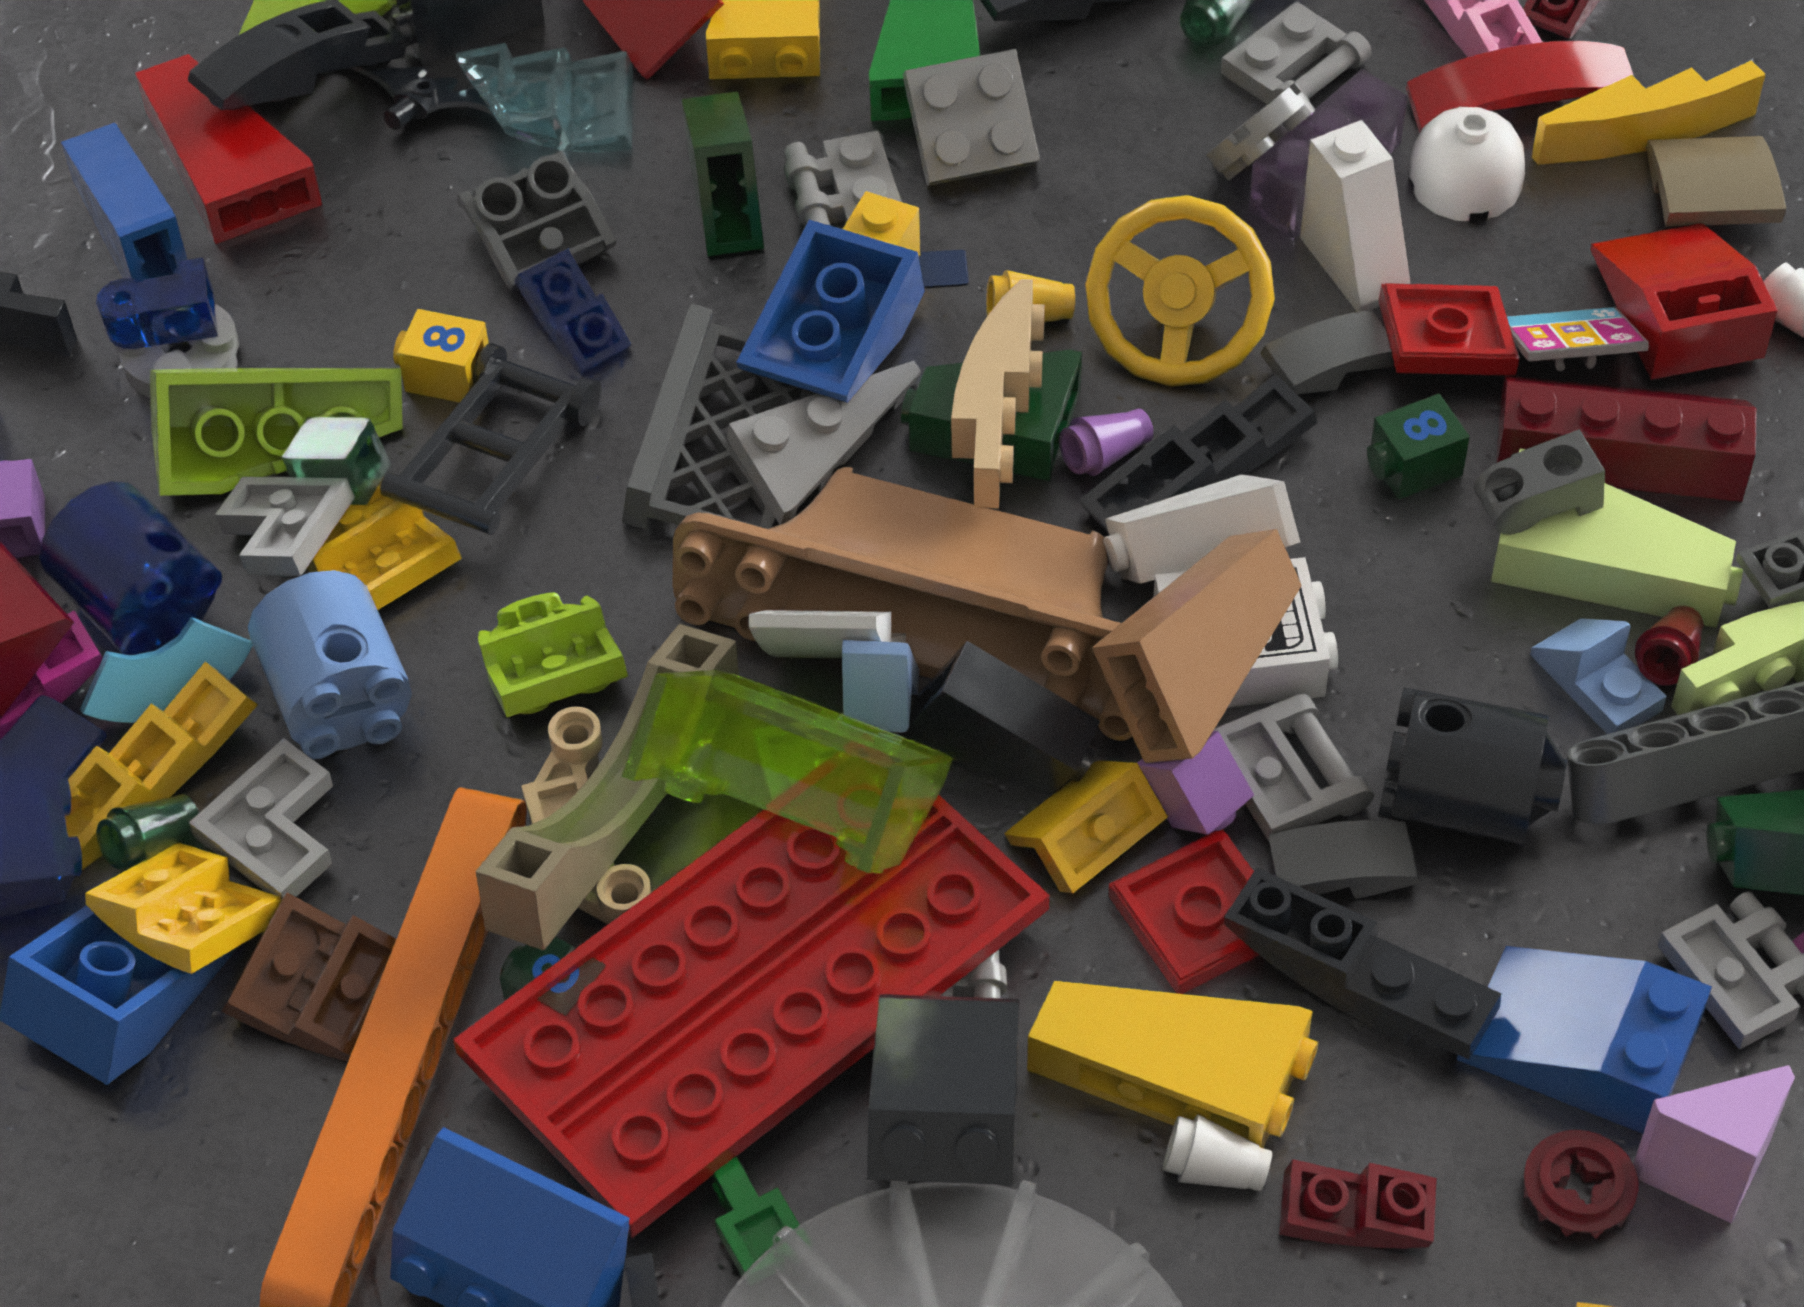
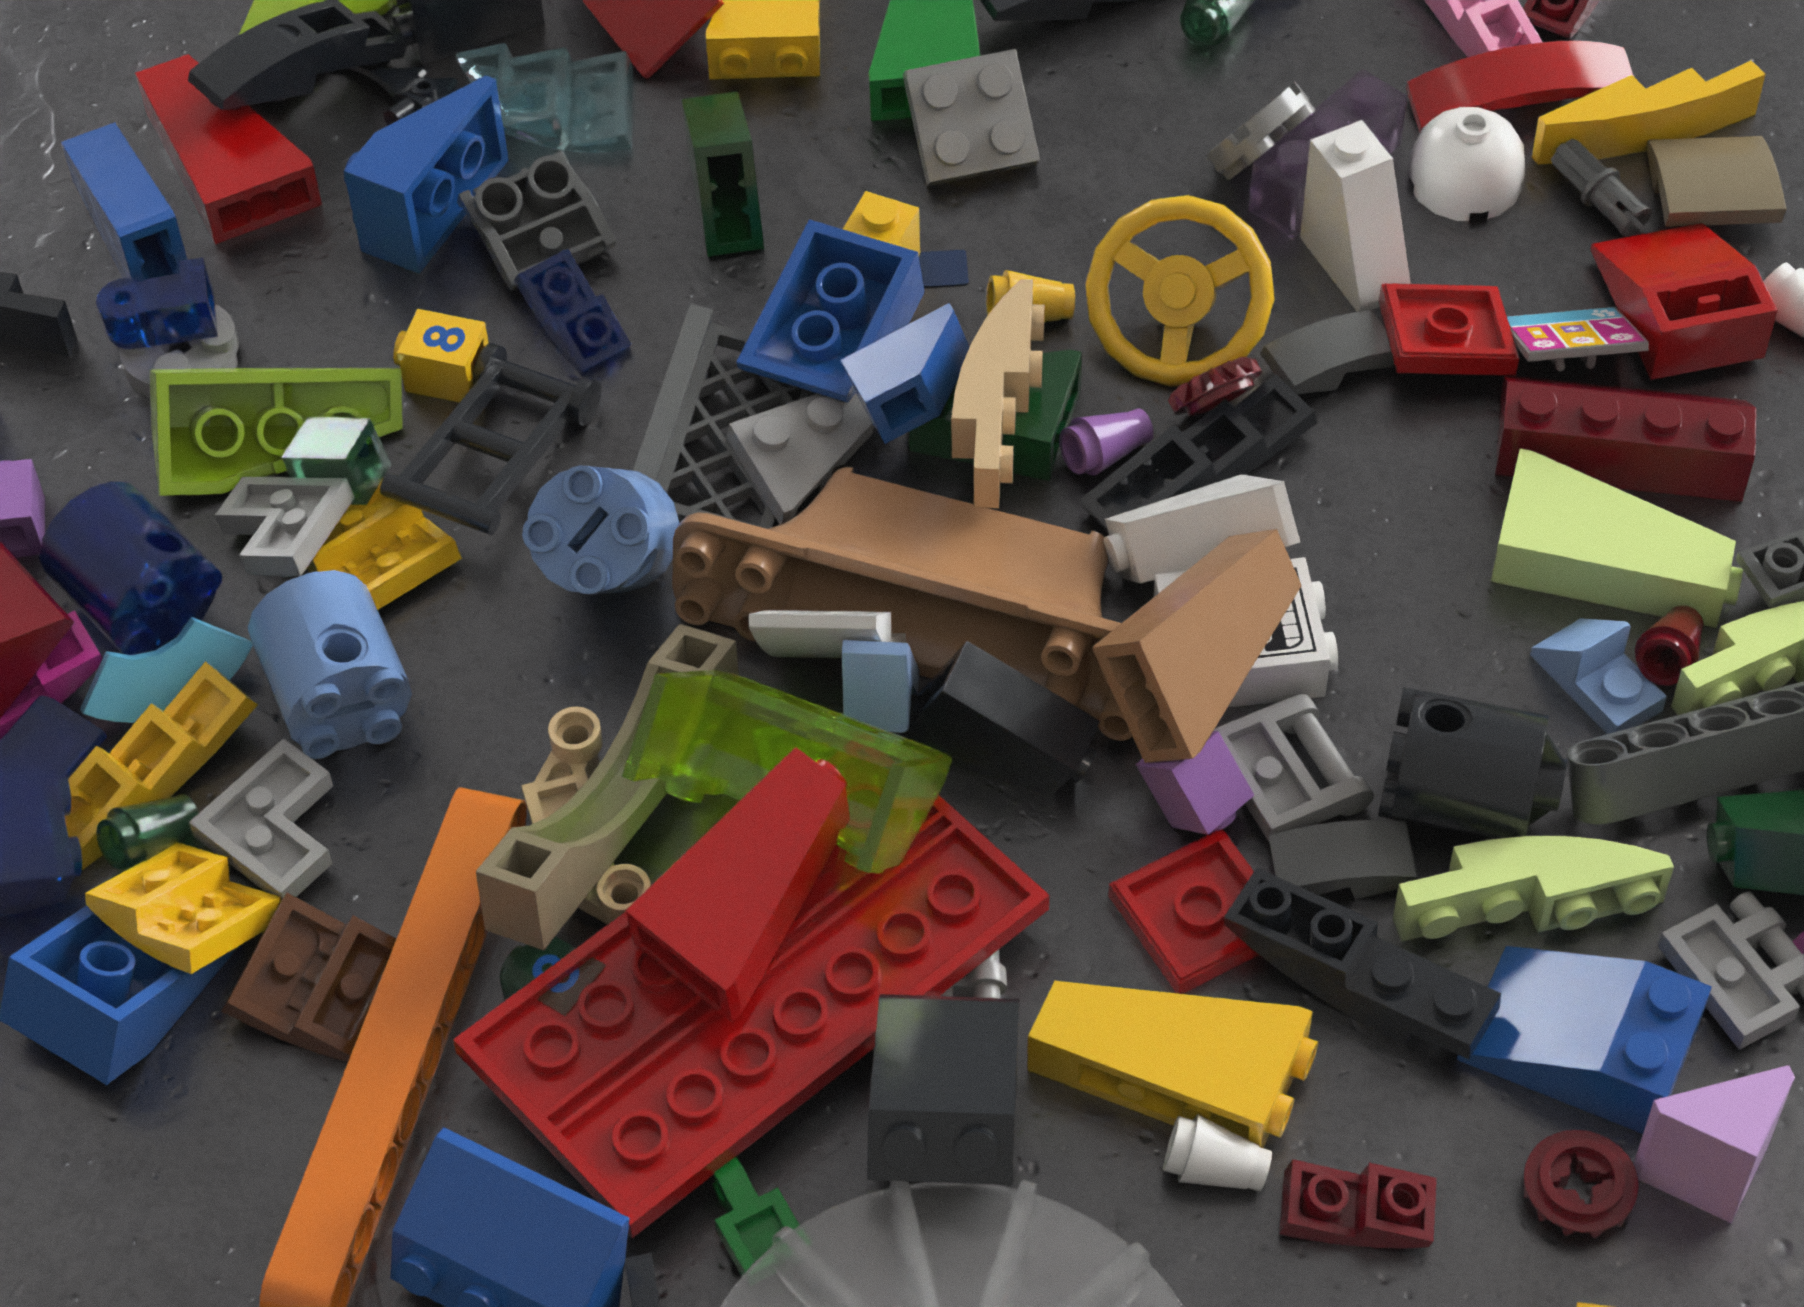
lime slope [478,592,628,717] -> none
light grey plate [784,131,901,226] -> none
yellow panel [1004,760,1168,893] -> none
light grey plate [1221,1,1372,104] -> none
dark green brick [1367,394,1470,500] -> none
dark grey leg [1474,429,1605,534] -> none
none -> blue slope [343,76,509,274]
none -> medium blue cylinder [522,465,679,594]
none -> red slope [625,747,850,1023]
none -> blue slope [841,303,970,444]
none -> dark red gear [1168,357,1262,418]
none -> yellowish green slope [1393,836,1674,941]
none -> dark grey axle [1551,139,1652,237]

